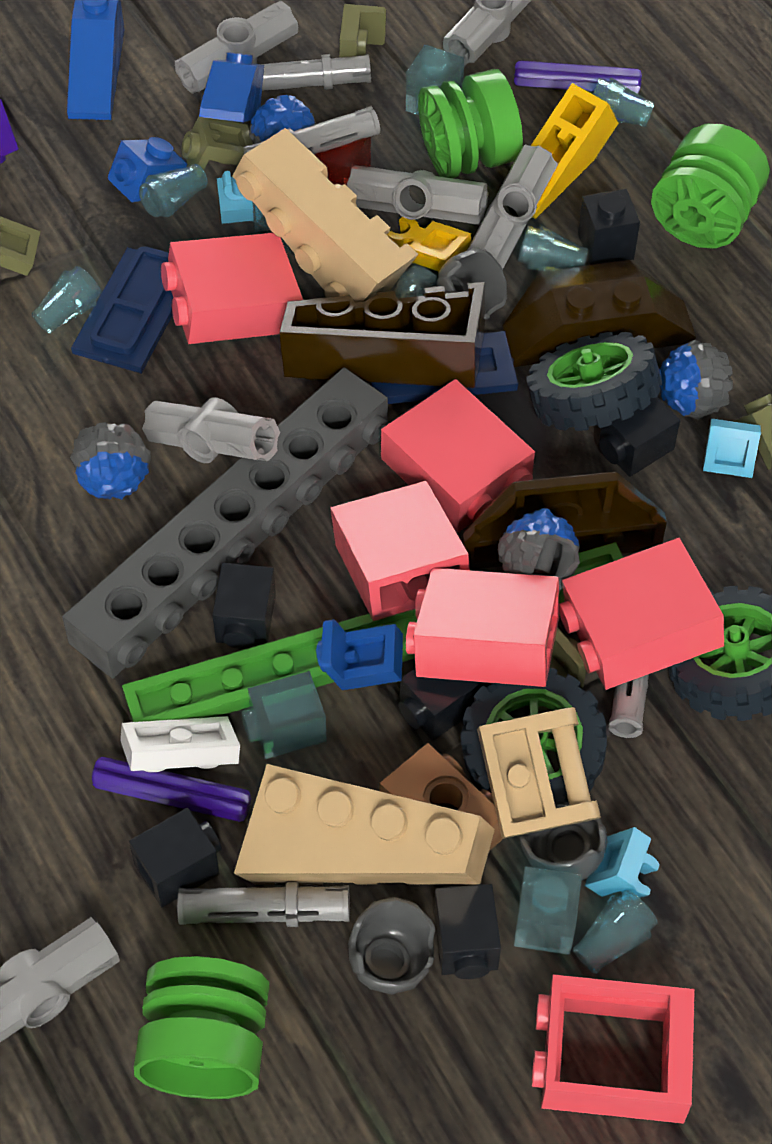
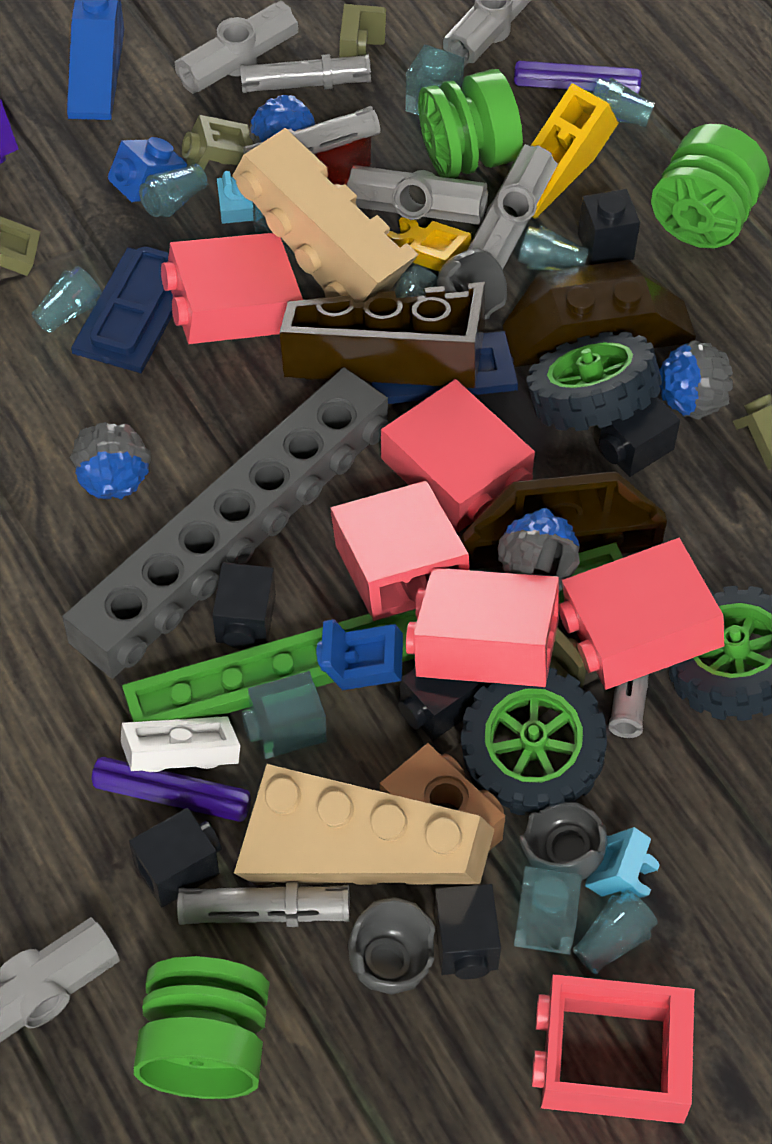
light grey piece [142,397,280,463] -> none
blue slope [199,52,264,122] -> none
tan plate [477,707,601,839] -> none
medium azure tile [703,419,761,478] -> none

